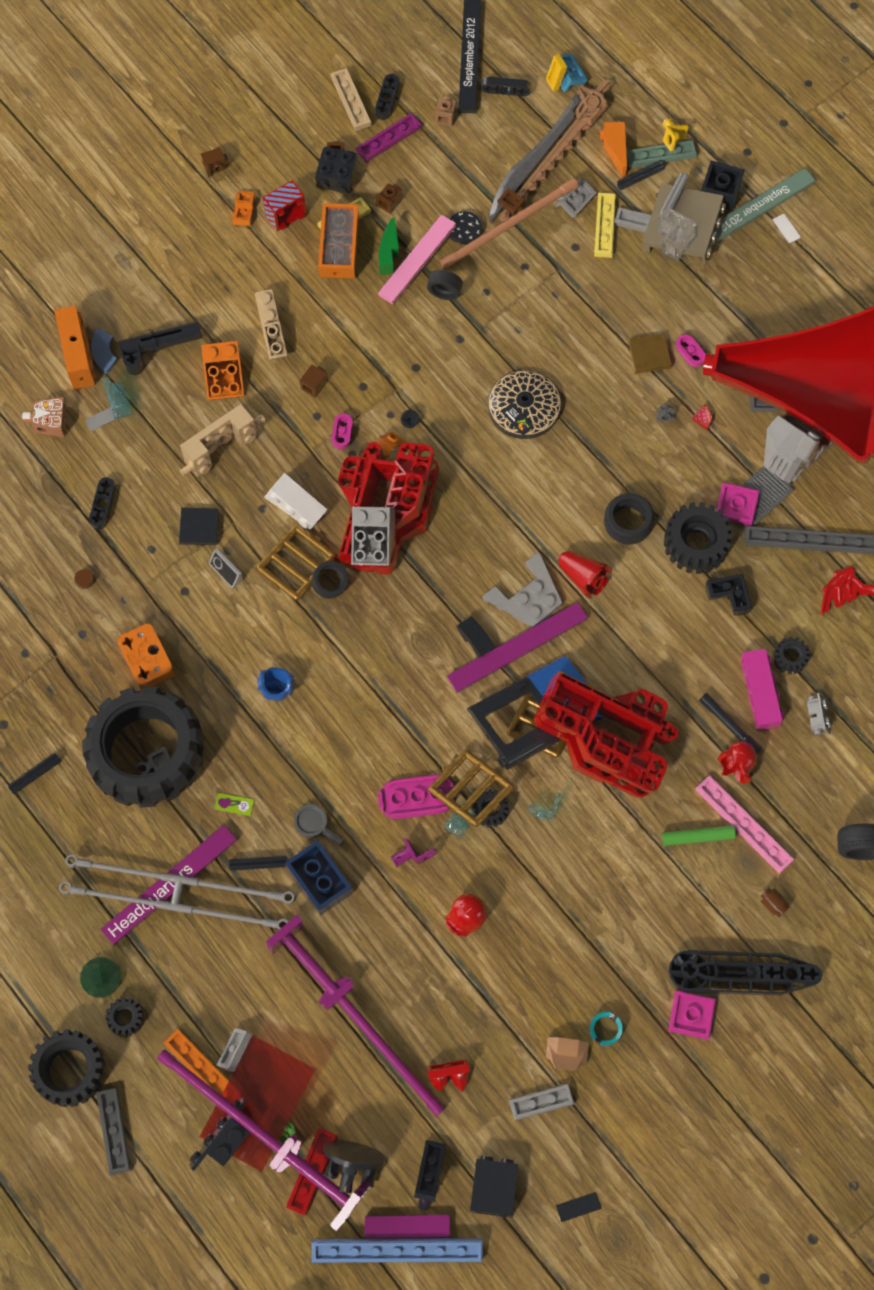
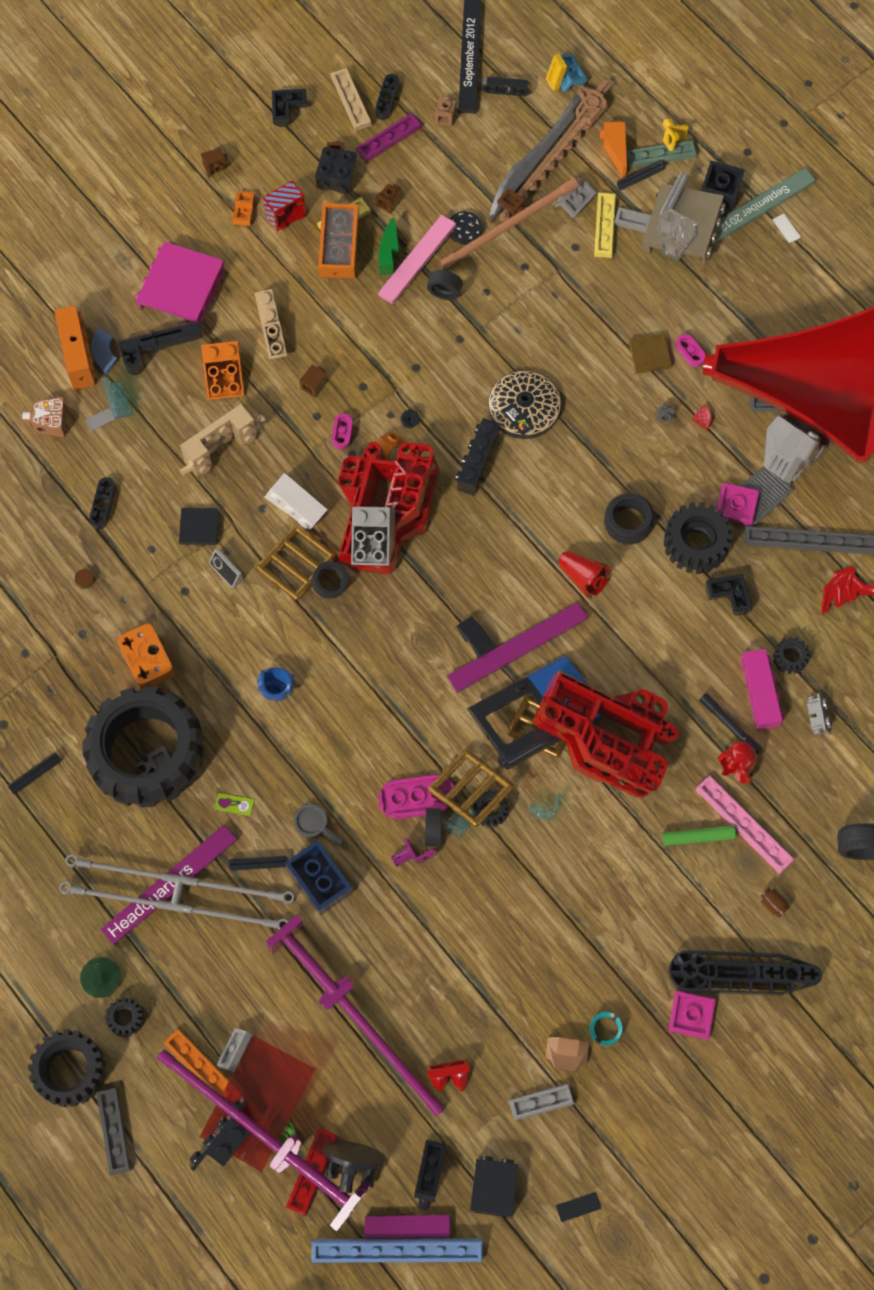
red hair [445,894,487,937] -> none
light grey wing [482,552,562,628] -> none
none -> dark pink panel [136,242,225,326]
none -> black brick [272,89,307,127]
none -> black tyre [425,808,442,846]
none -> black brick [455,418,500,496]

